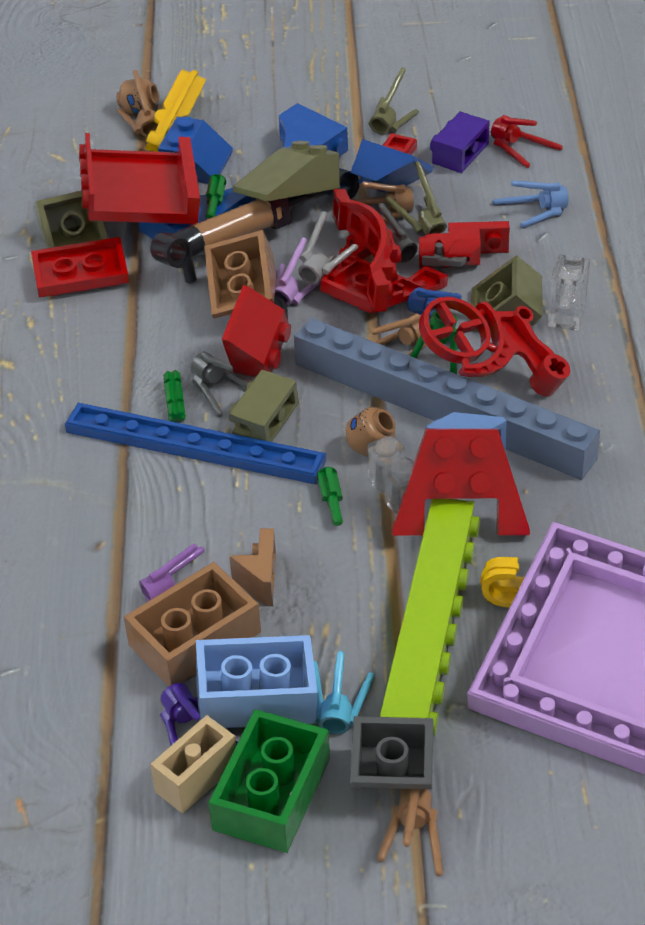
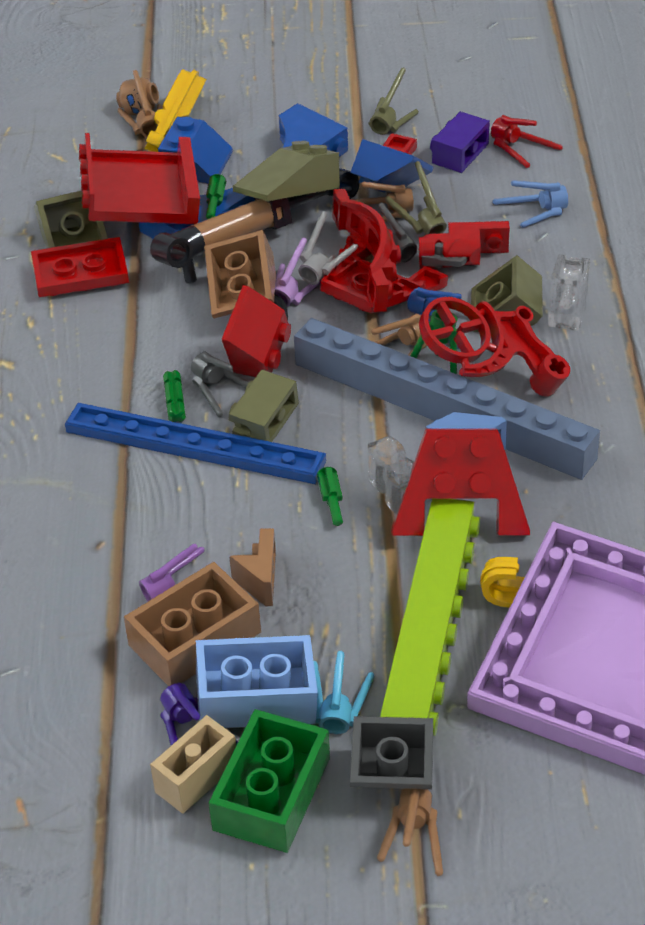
medium nougat head [345,406,396,457] -> none

